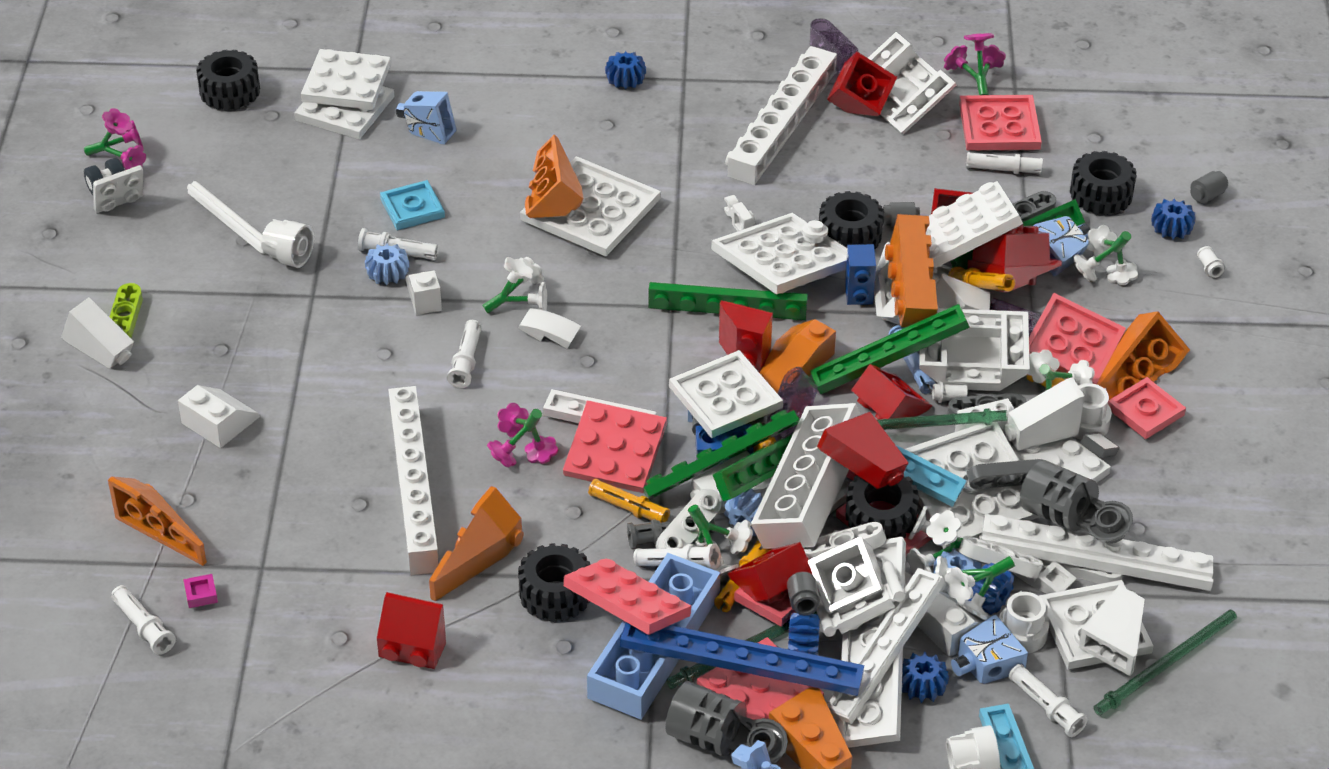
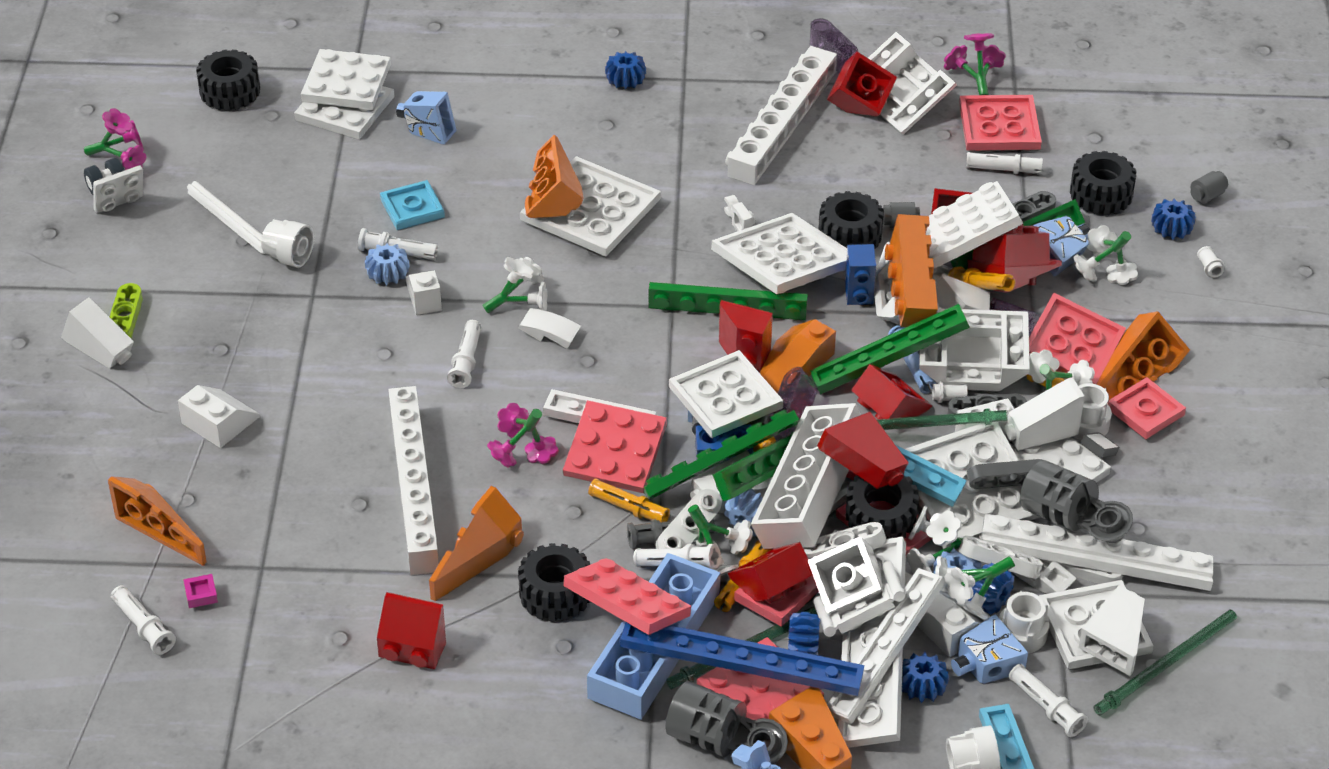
dark grey brick [787,572,820,616] -> none
white plate [802,220,828,243] -> none

